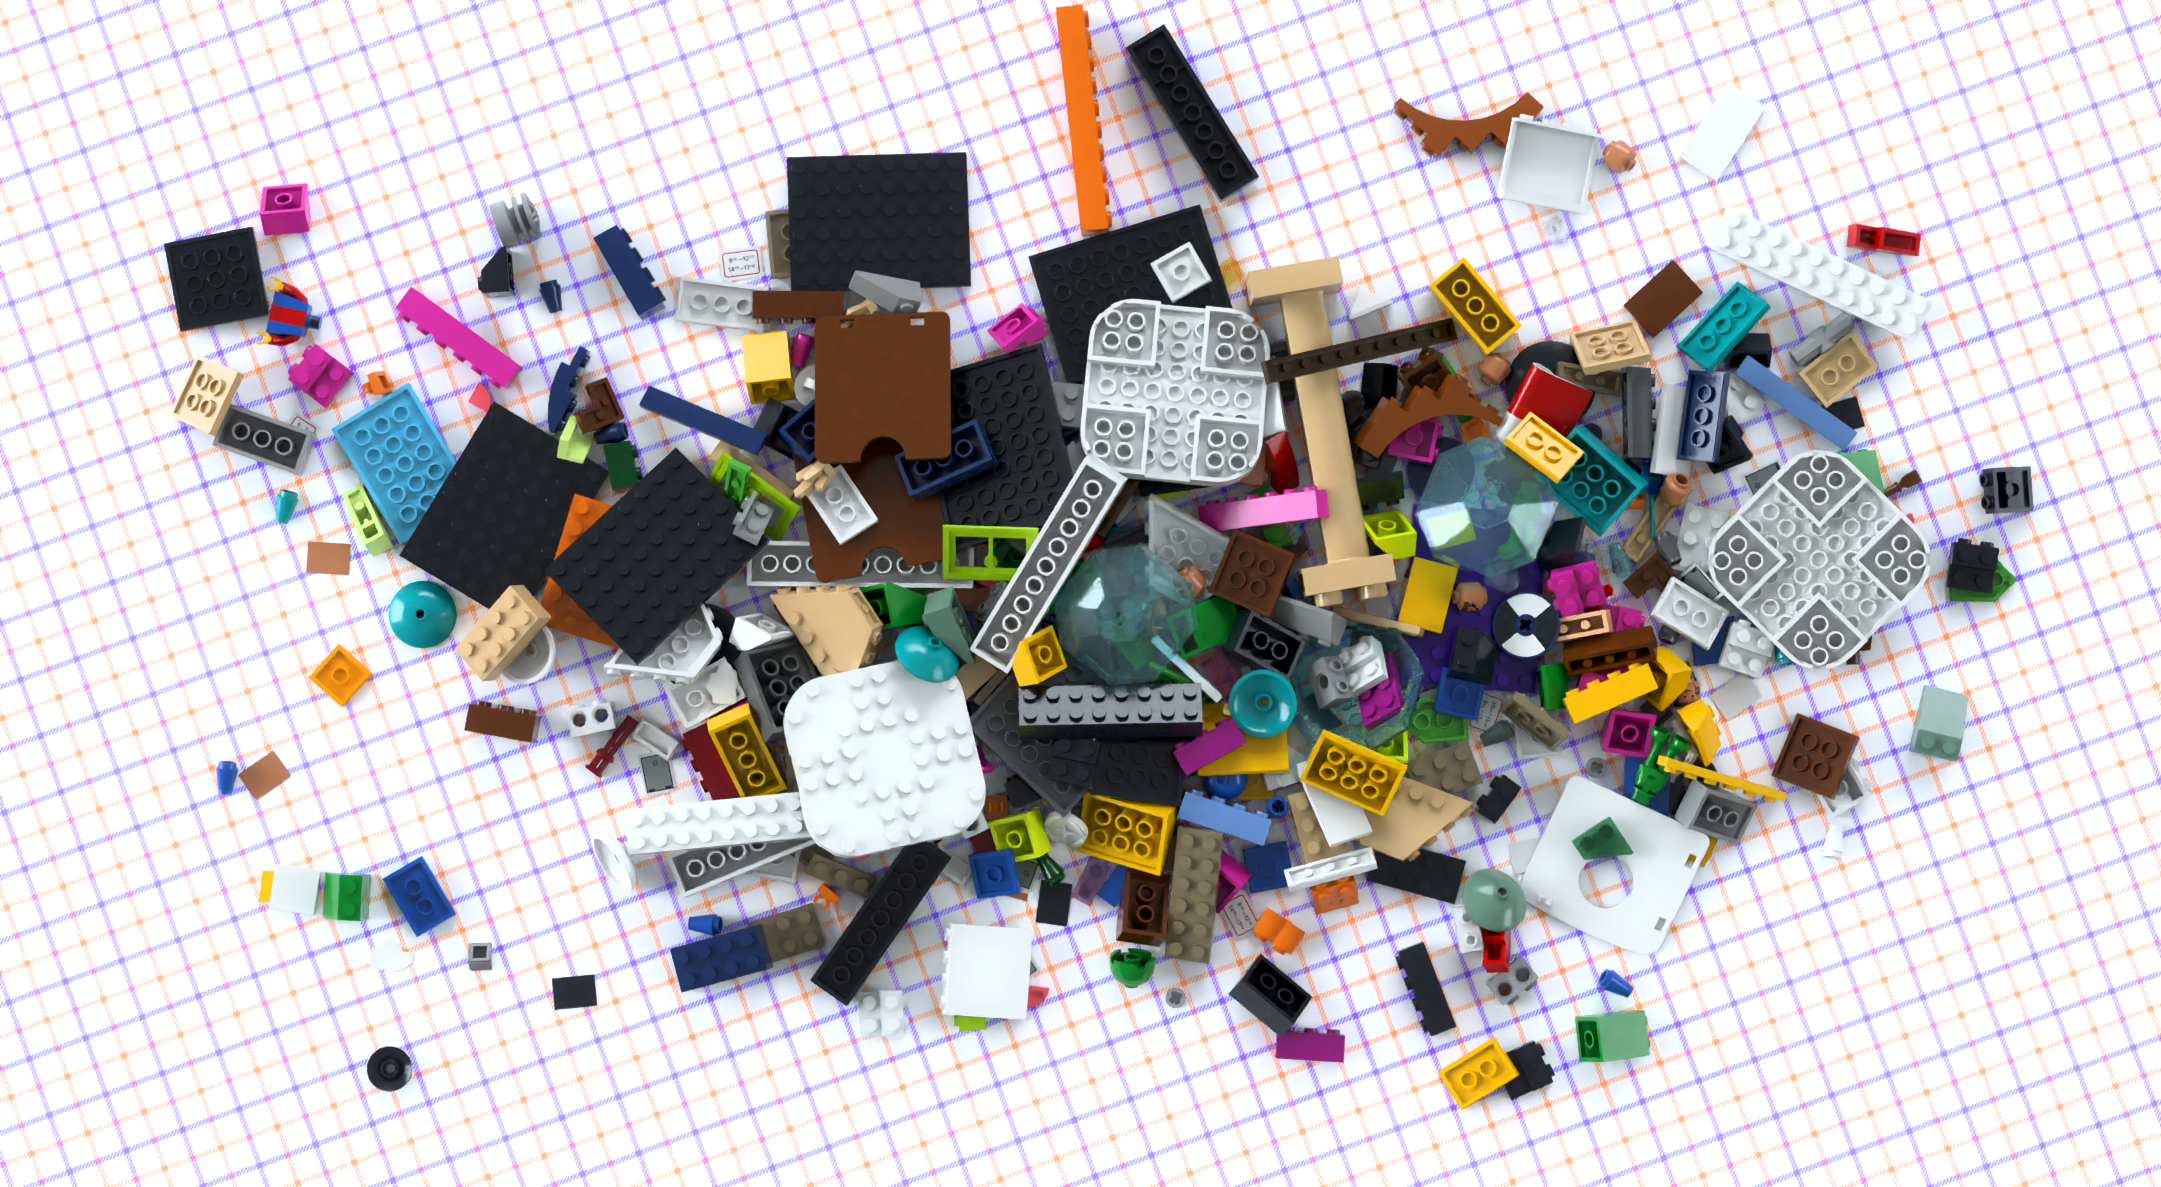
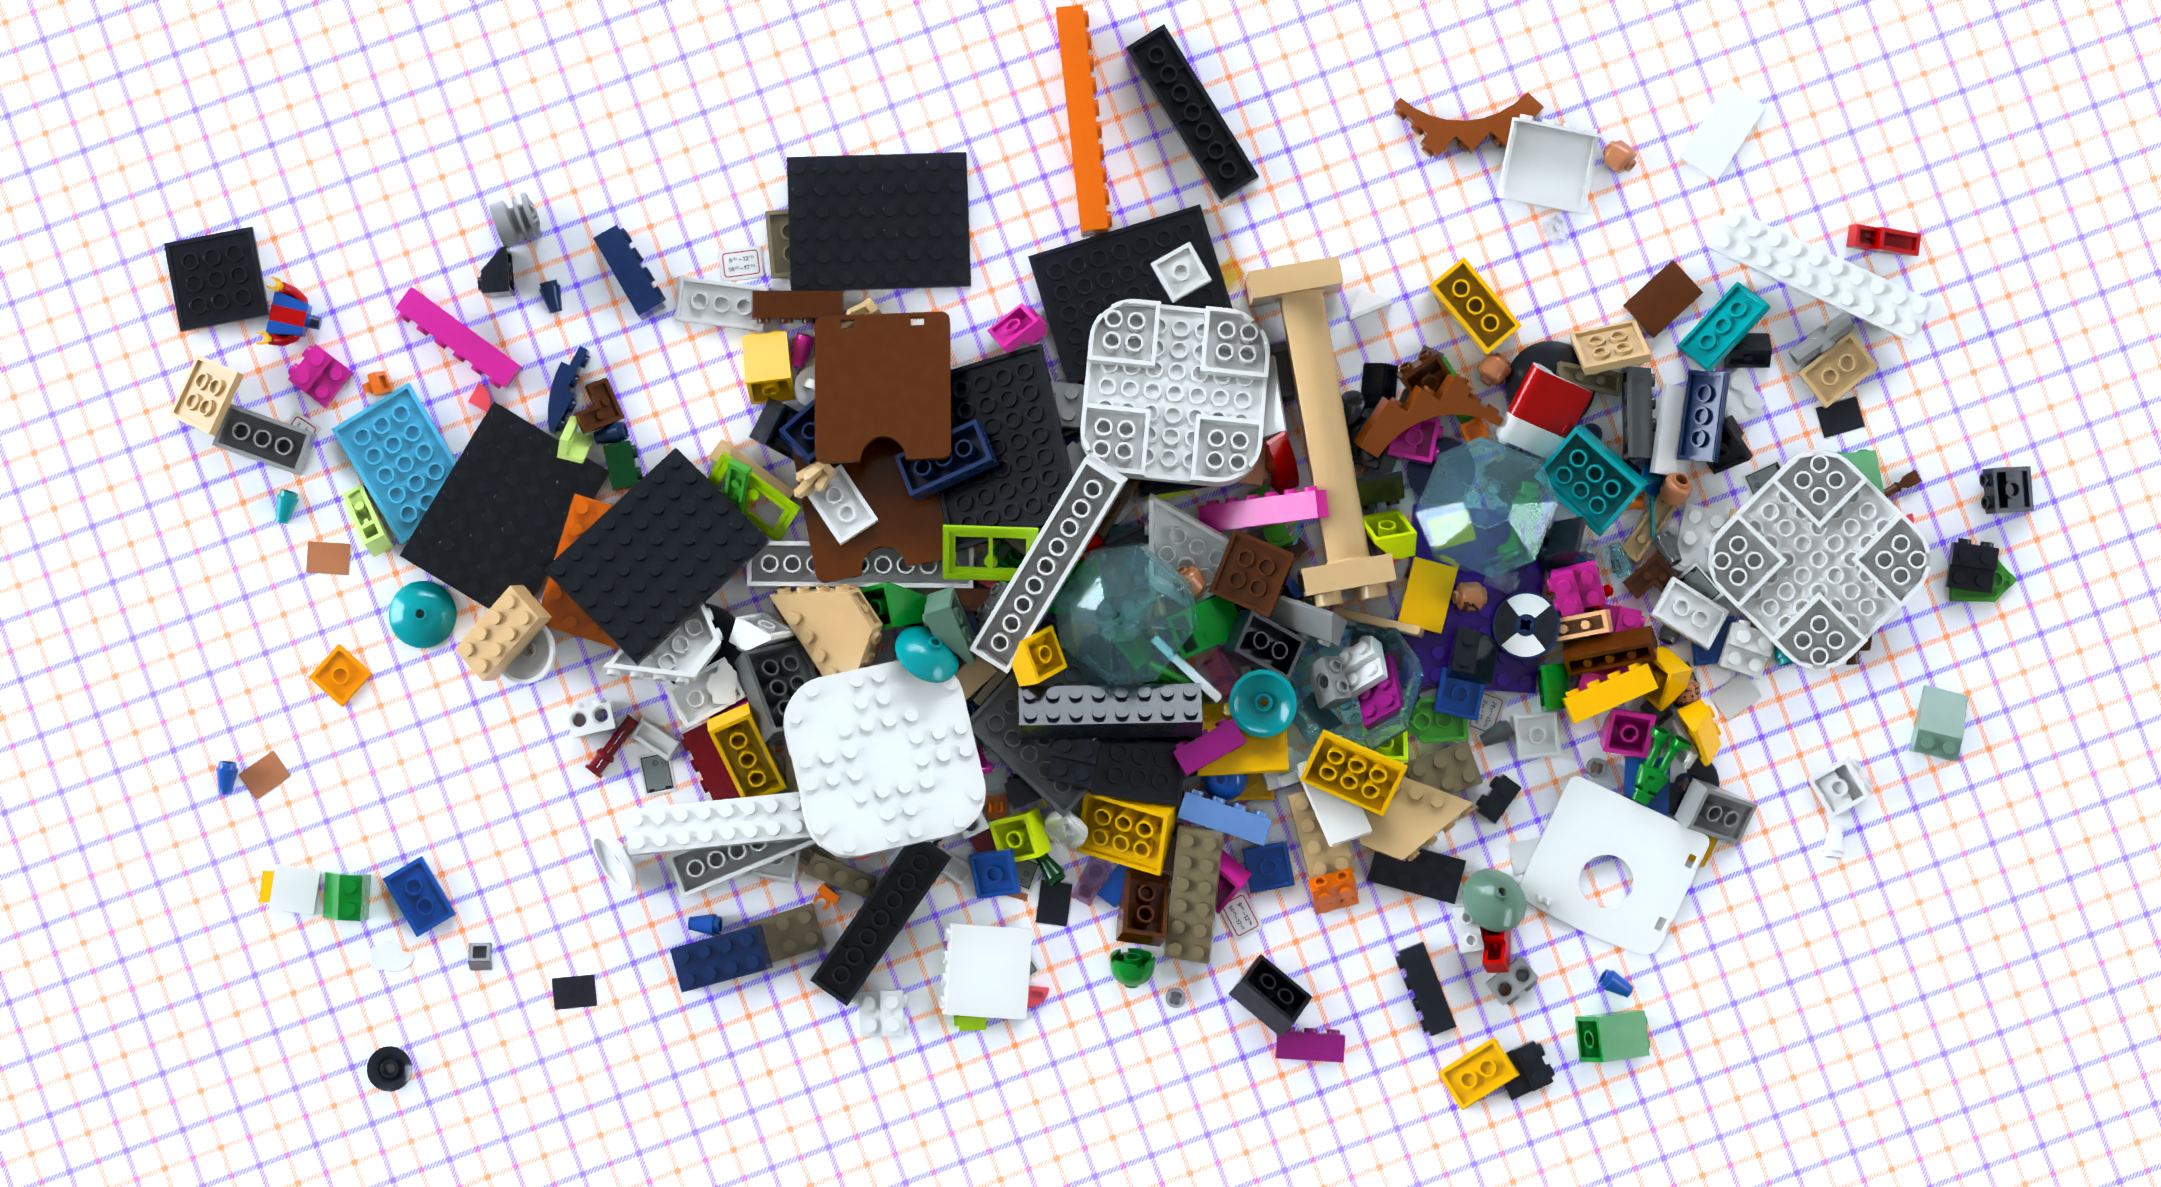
dark pink slope [260,183,311,236] -> none
reddish brown brick [464,700,542,743] -> none
dark blue tile [639,386,768,456] -> none
light grey bracket [732,490,775,546] -> none
light grey slope [849,270,921,313] -> none
orange brick [1252,907,1306,956] -> none
dark brown plate [1261,318,1458,385] -> none
blue cone [1266,796,1289,819] -> none
white tile [1284,847,1378,892] -> none
dark tan plate [1498,691,1571,752] -> none
yellow tile [1503,412,1584,484] -> none
clear green wing [1571,816,1634,860] -> none
yellow plate [1657,755,1787,803] -> none
medium blue tile [1735,355,1858,451] -> none
reddish brown plate [1771,713,1860,800] -> none

